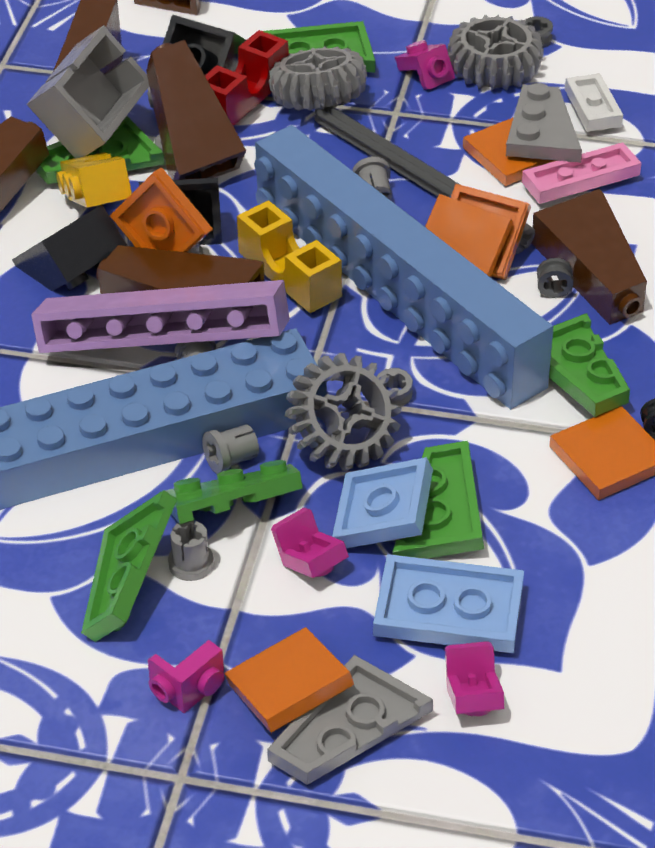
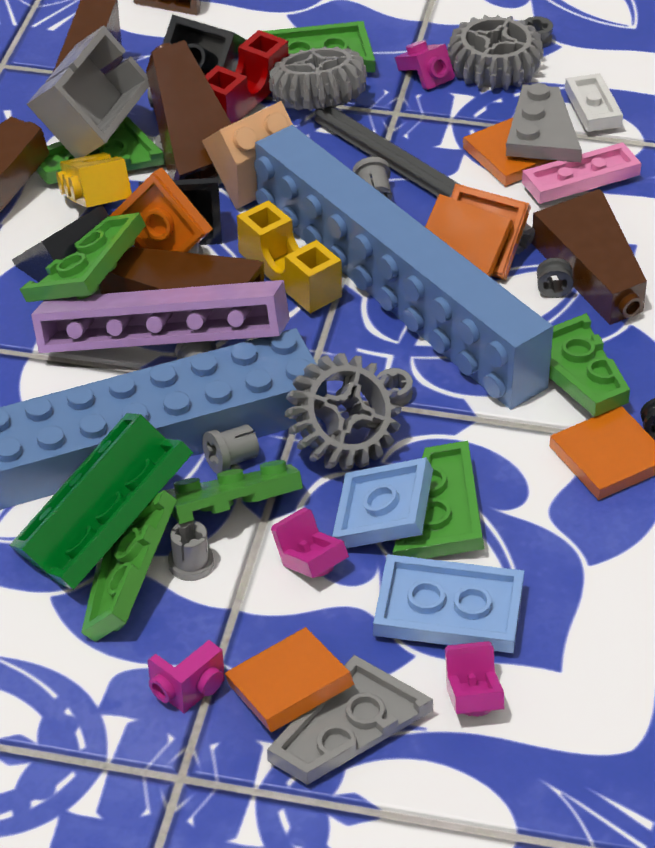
none -> green slope [9,413,194,590]
none -> bright green wing [20,212,146,302]
none -> light nougat slope [202,101,294,209]

